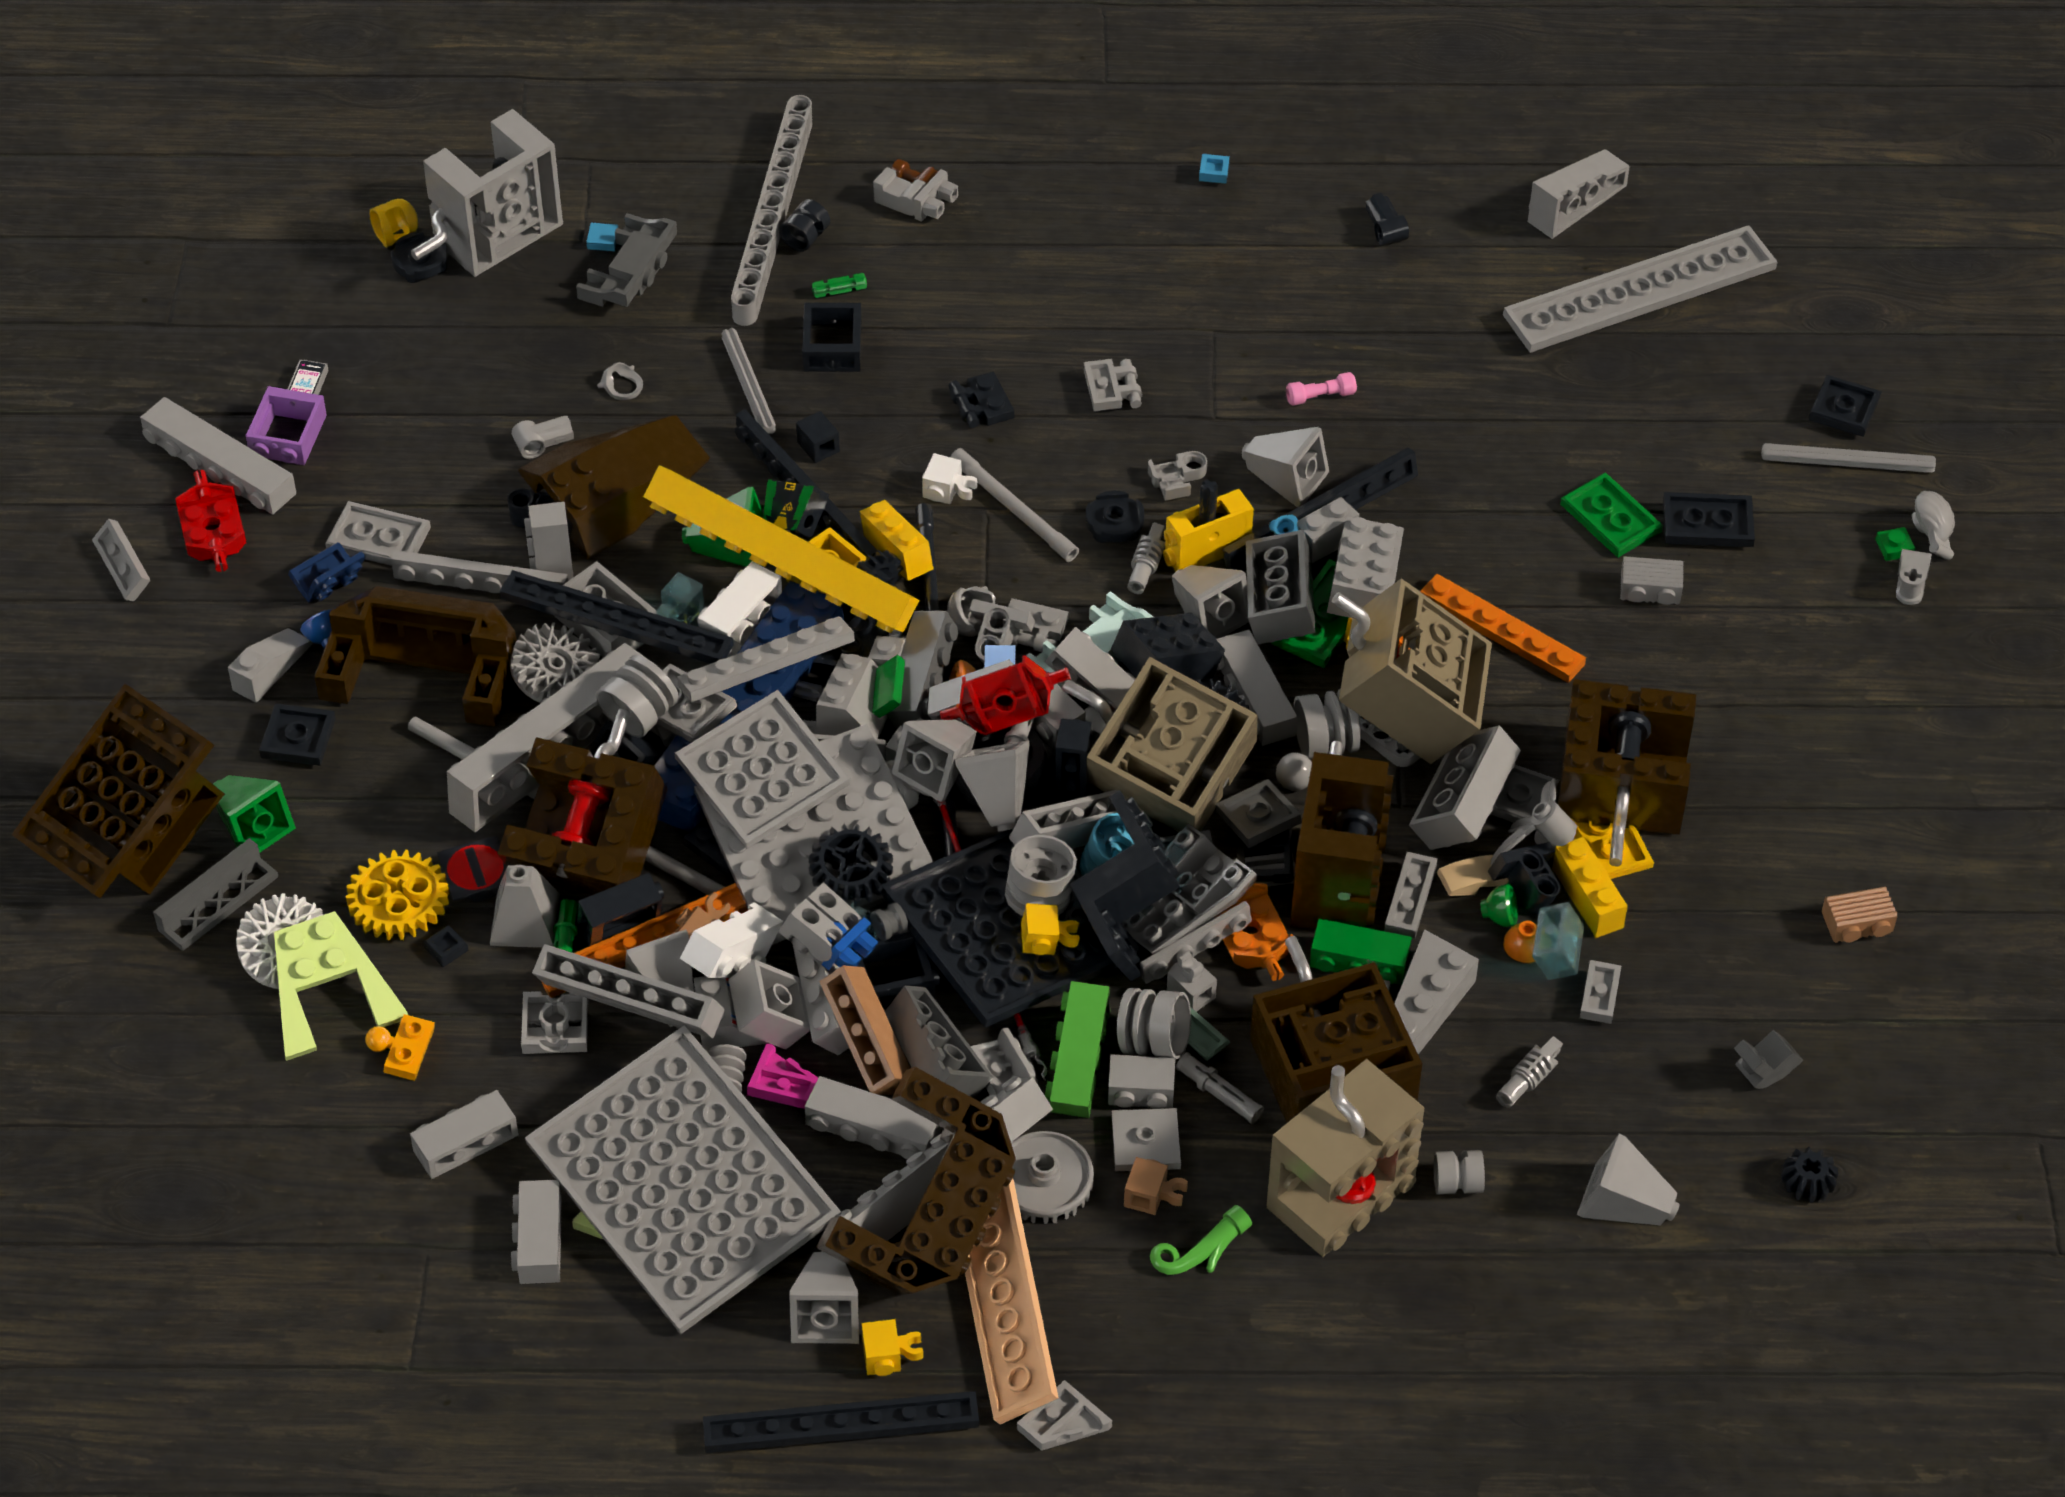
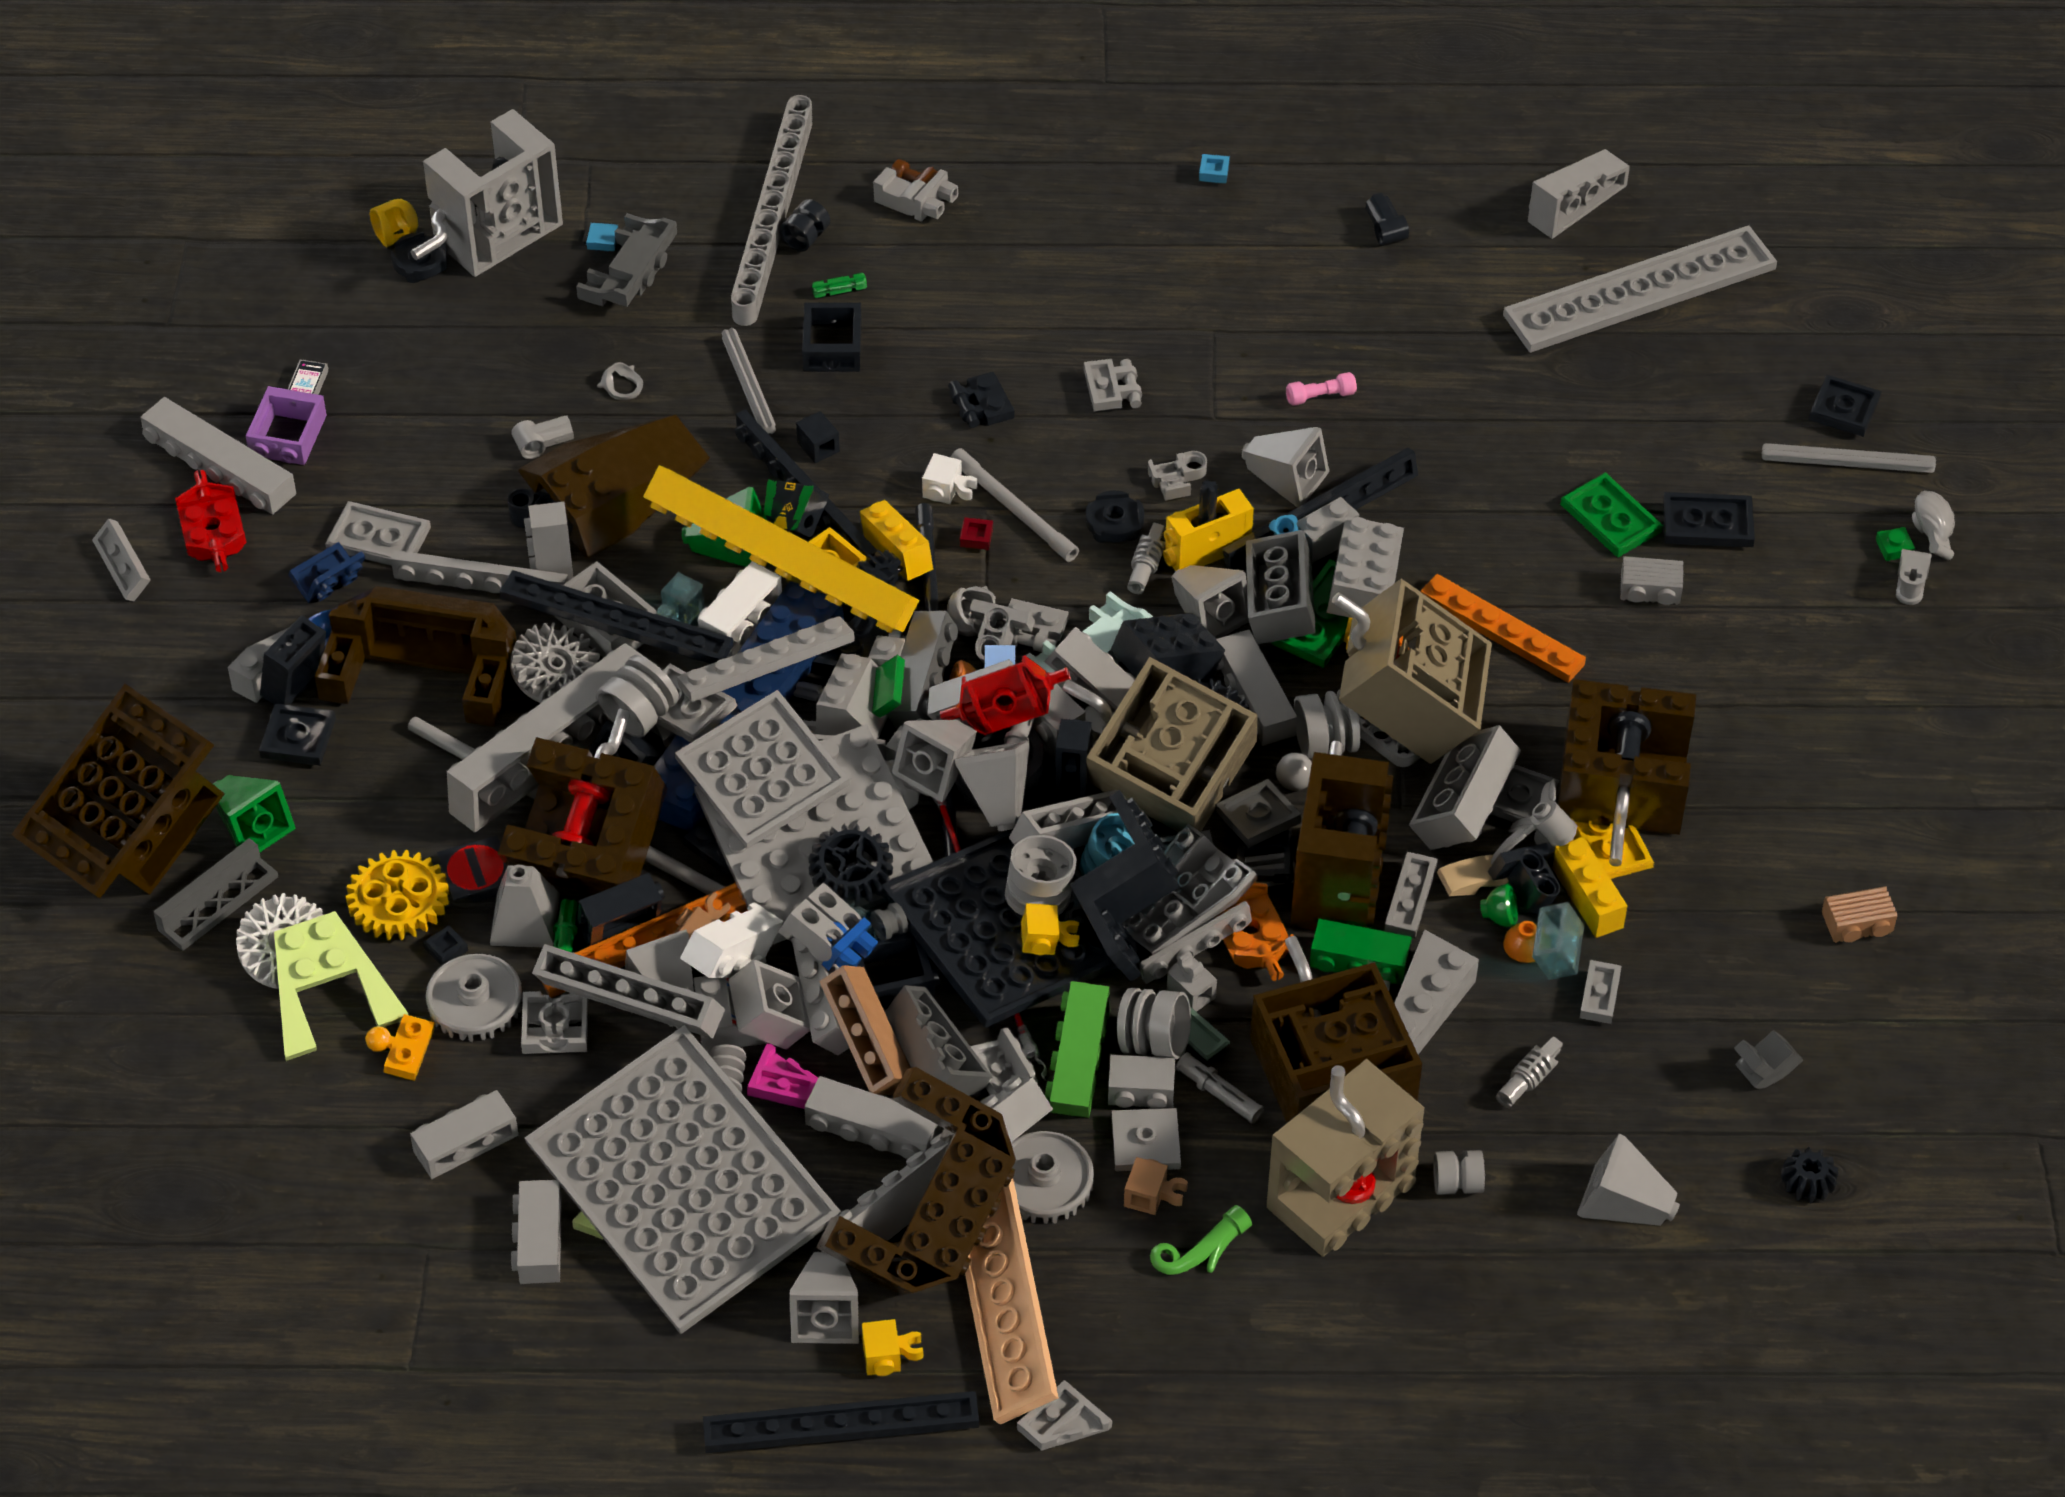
none -> black window [260,615,326,705]
none -> light grey wheel [426,954,523,1042]
none -> dark red plate [960,517,993,550]

